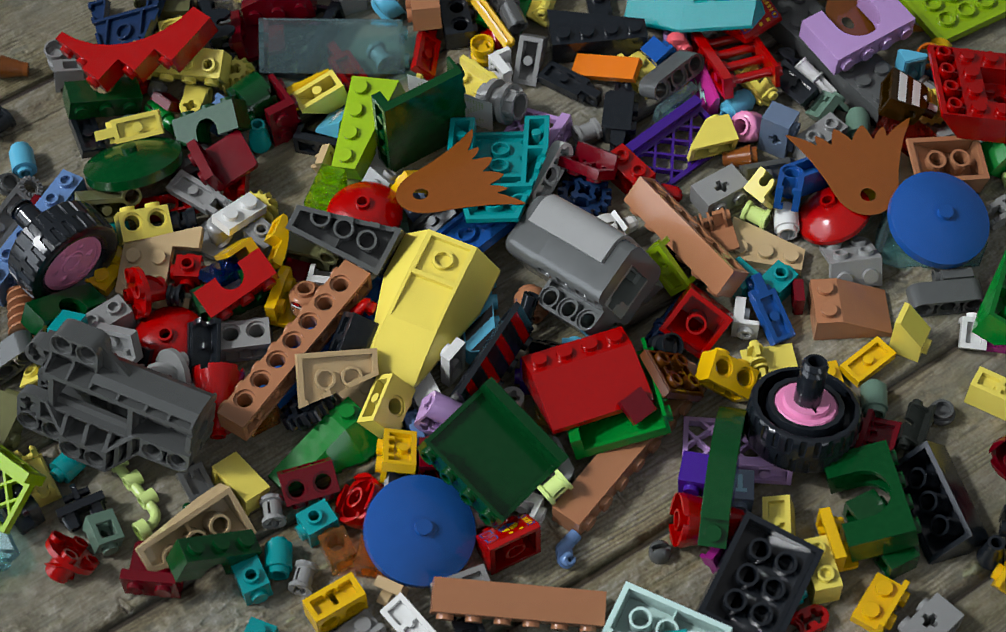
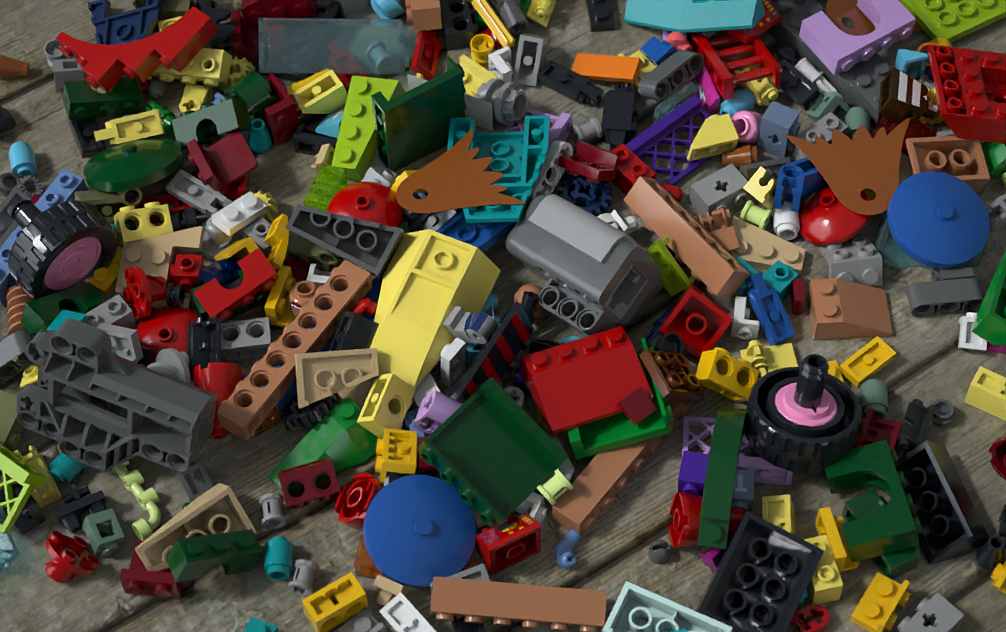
tile [150,91,181,113] -> none
light yellow hinge [211,452,270,516] -> none
teal brick [231,555,273,606] -> none
teal brick [295,498,341,548] -> none
clear orange brick [318,525,359,576] -> none
black wedge [547,9,648,64] -> none
light yellow slope [889,302,932,363] -> none
none -> light grey leg [442,306,497,344]

